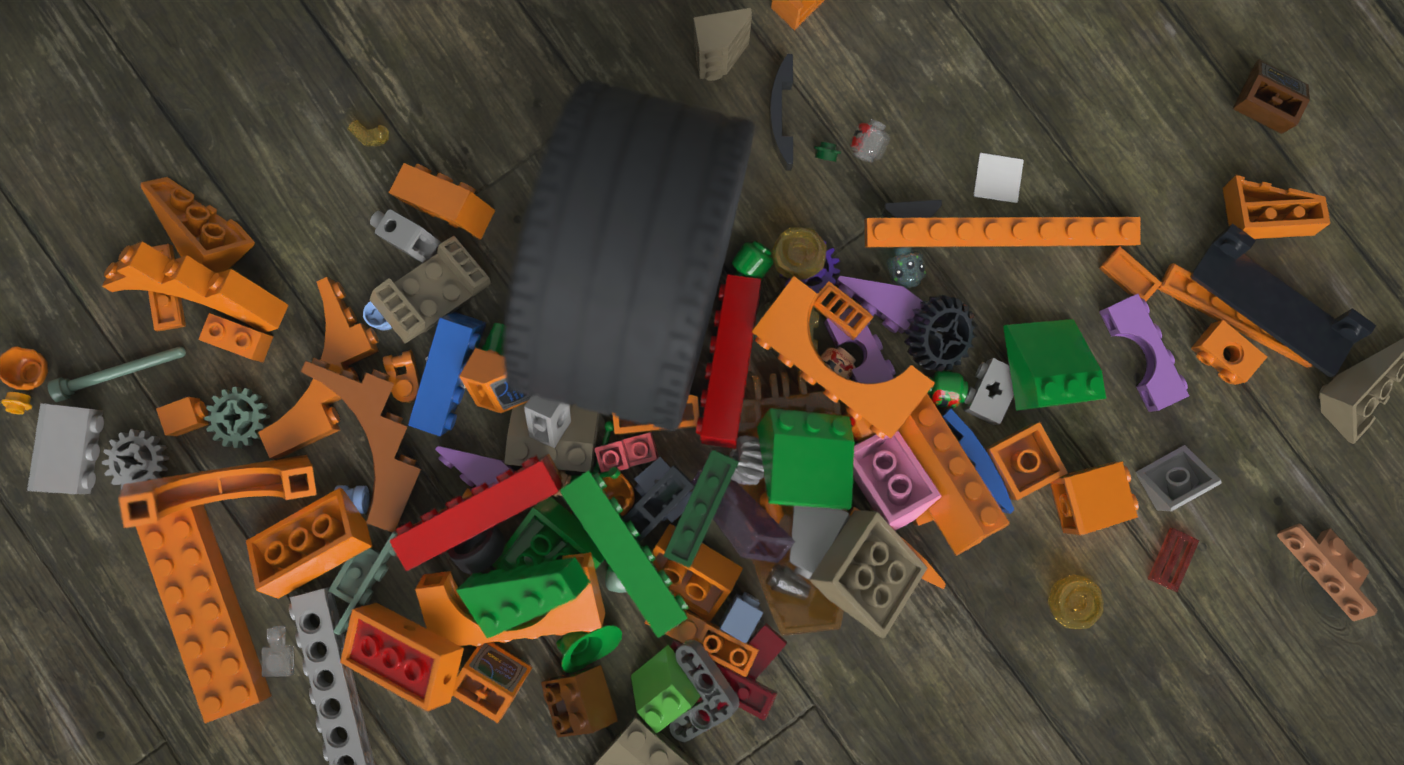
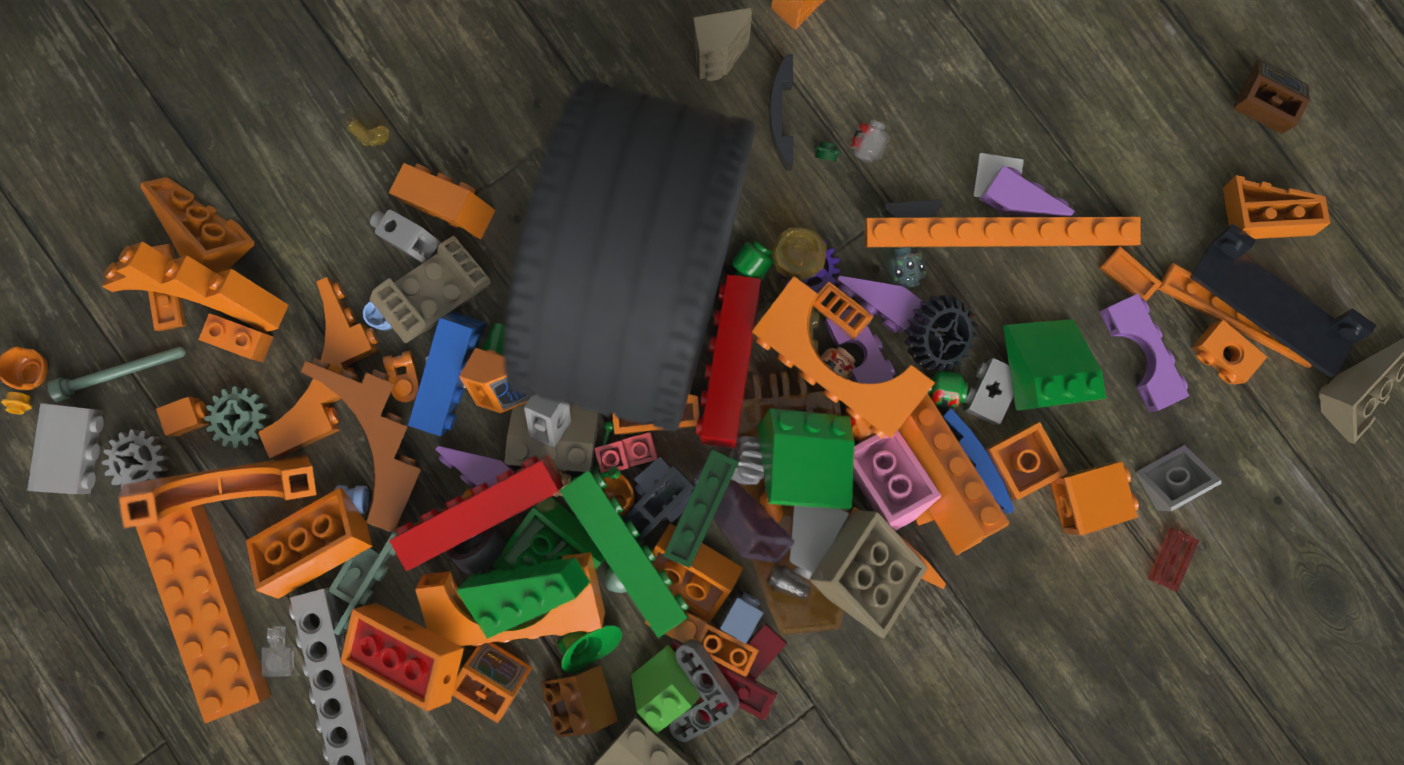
clear yellow hat [1048,574,1104,629] -> none
nougat bracket [1277,524,1378,621] -> none
none -> medium lavender slope [979,166,1075,217]

